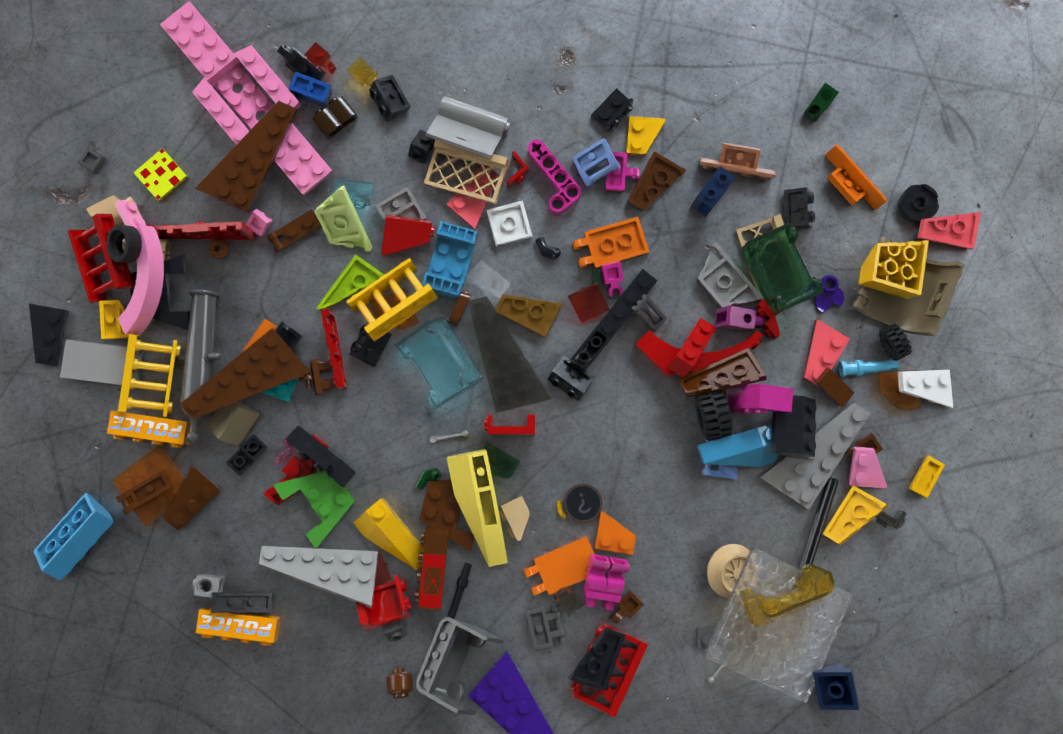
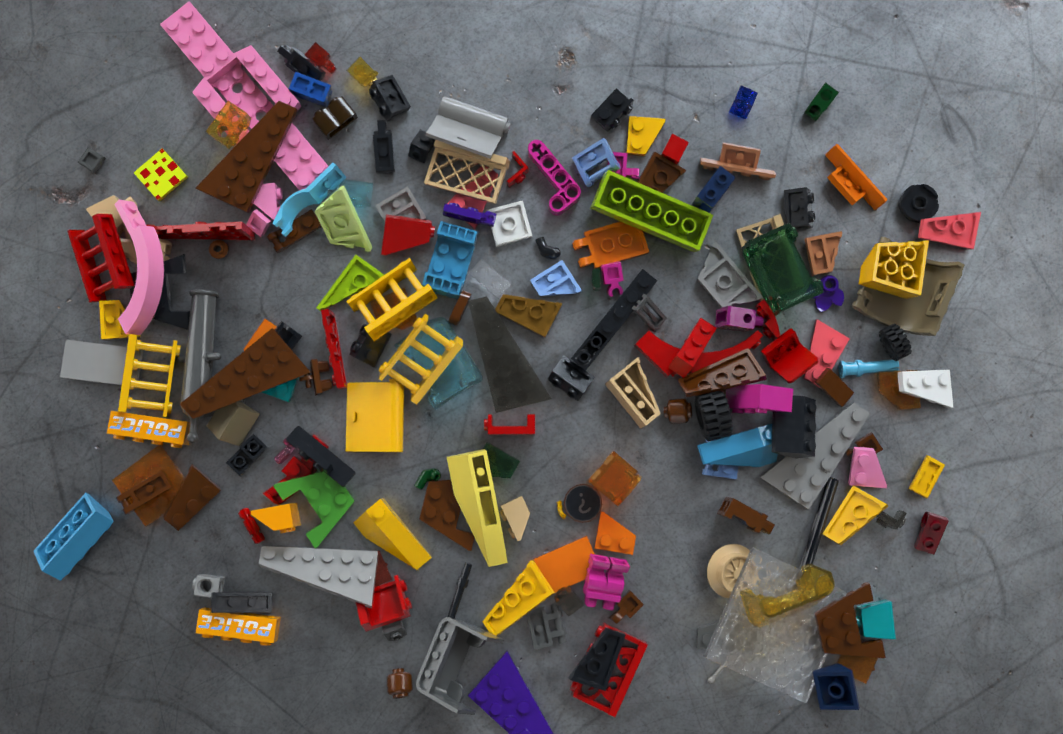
black wing [29,303,69,367] -> none
black tyre [107,225,142,263] -> none
reddish brown brick [415,527,449,610] -> none
light grey hinge [429,431,469,443] -> none
clear red piece [568,282,610,323] -> none
none -> clear yellow brick [206,100,251,149]
none -> red axle [238,508,265,544]
none -> light orange slope [251,503,301,534]
none -> bright pink slope [254,183,283,220]
none -> medium azure piece [272,163,347,237]
none -> yellow door [345,379,404,452]
none -> black hinge [373,120,395,174]
none -> yellow fence [378,314,463,405]
none -> dark purple hinge [443,203,496,227]
none -> yellow wing [482,560,555,636]
none -> light blue wing [530,260,582,297]
none -> clear orange piece [587,451,642,506]
none -> lime brick [590,170,713,252]
none -> tan wedge [605,357,660,429]
none -> red panel [661,134,689,165]
none -> reddish brown head [664,398,693,424]
none -> reddish brown hips [717,497,775,535]
none -> clear blue bracket [729,85,758,119]
none -> red bracket [761,328,819,383]
none -> nougat wing [804,231,842,276]
none -> reddish brown wing [814,582,886,658]
none -> clear orange piece [837,654,878,684]
none -> teal torso [856,599,896,639]
none -> dark red plate [914,511,949,555]

